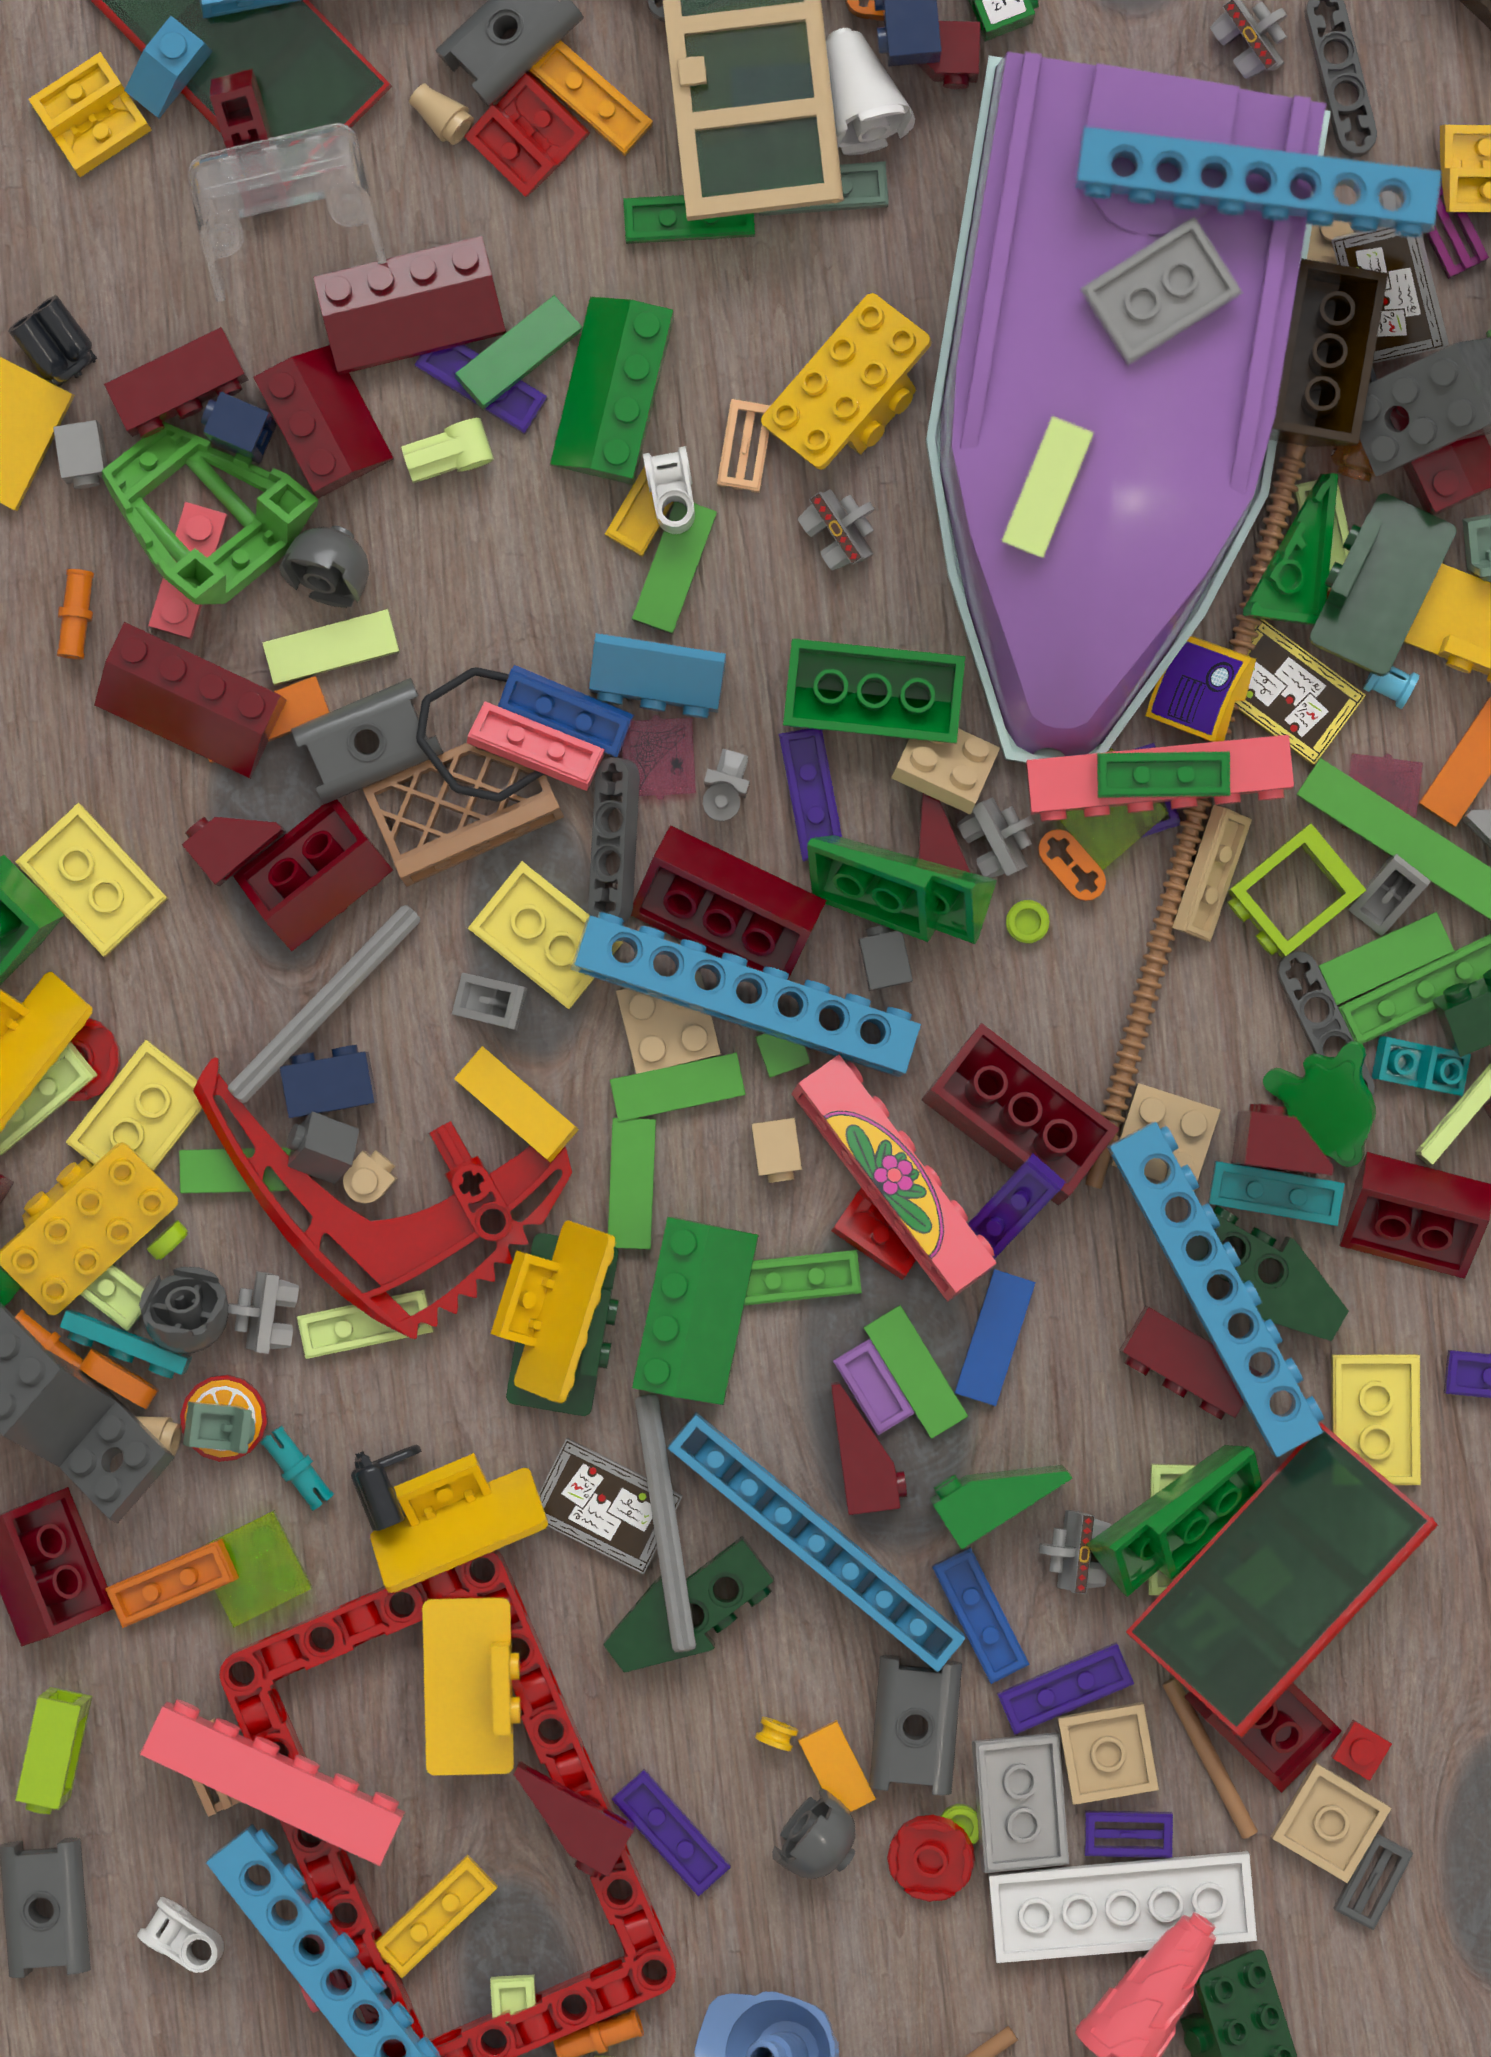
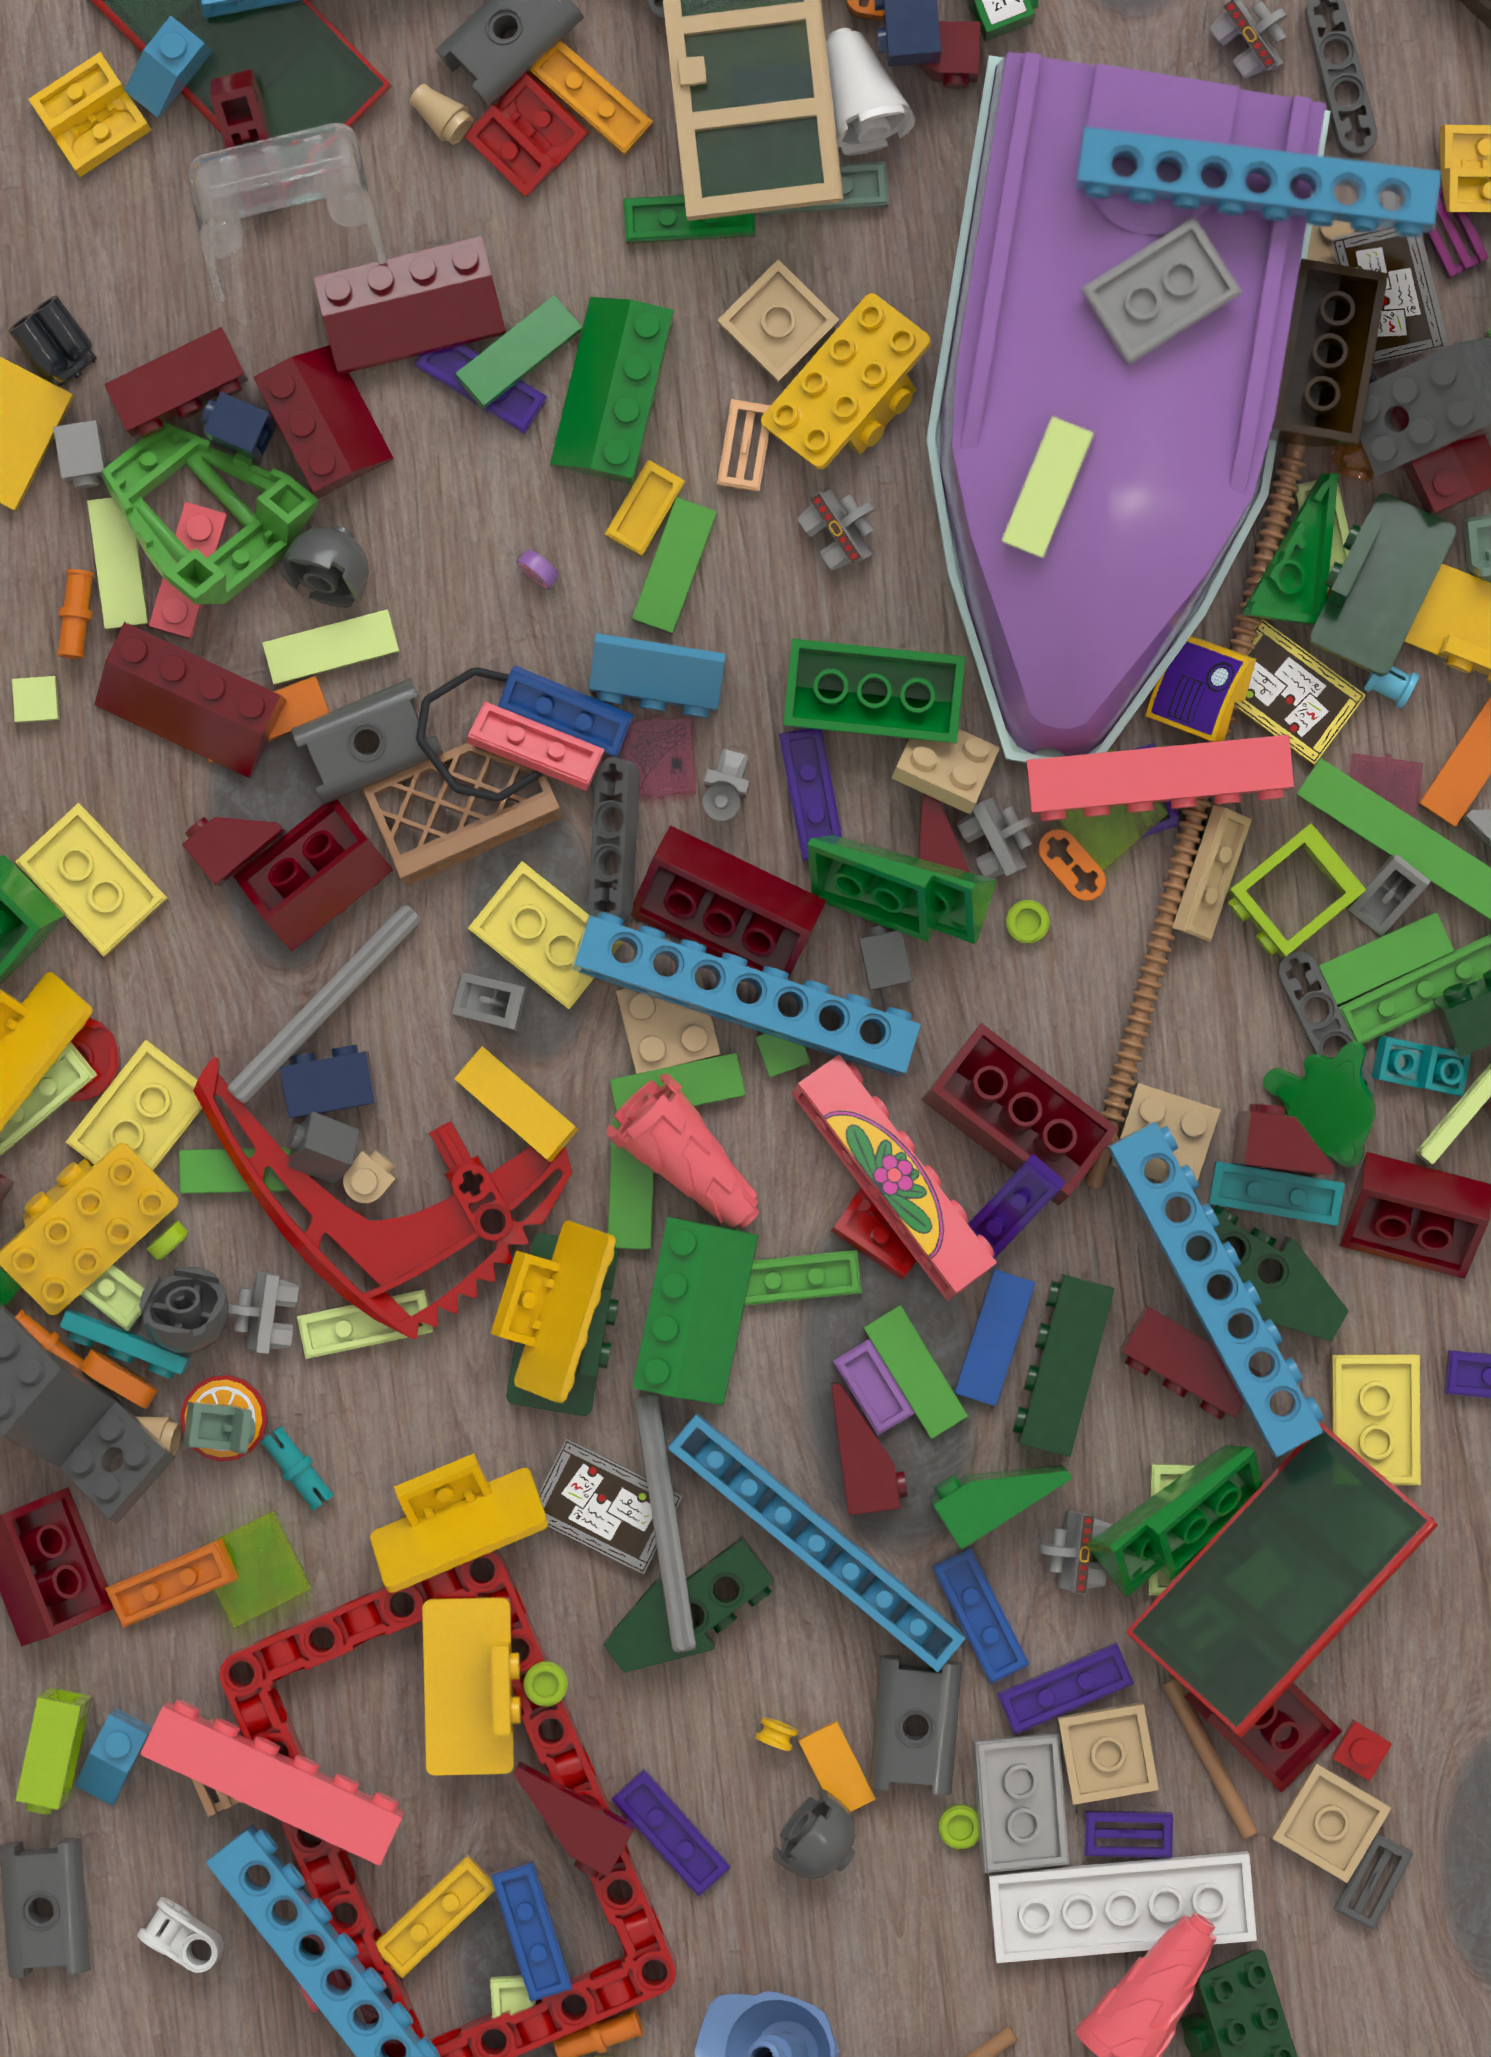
black piece [351,1445,422,1531] -> none
yellowish green piece [401,418,494,483] -> none
white piece [643,446,695,534] -> none
tan brick [752,1118,802,1183] -> none
red tile [887,1815,975,1902] -> none
green tile [1097,752,1230,798] -> none
none -> yellowish green tile [12,676,60,723]
none -> dark azure slope [75,1708,153,1806]
none -> yellowish green tile [87,497,149,630]
none -> blue tile [491,1861,573,2002]
none -> medium lavender tile [516,549,559,590]
none -> lime tile [524,1661,568,1706]
none -> coral cone [606,1074,759,1228]
none -> tan plate [717,259,840,384]
none -> dark green brick [1012,1274,1115,1457]

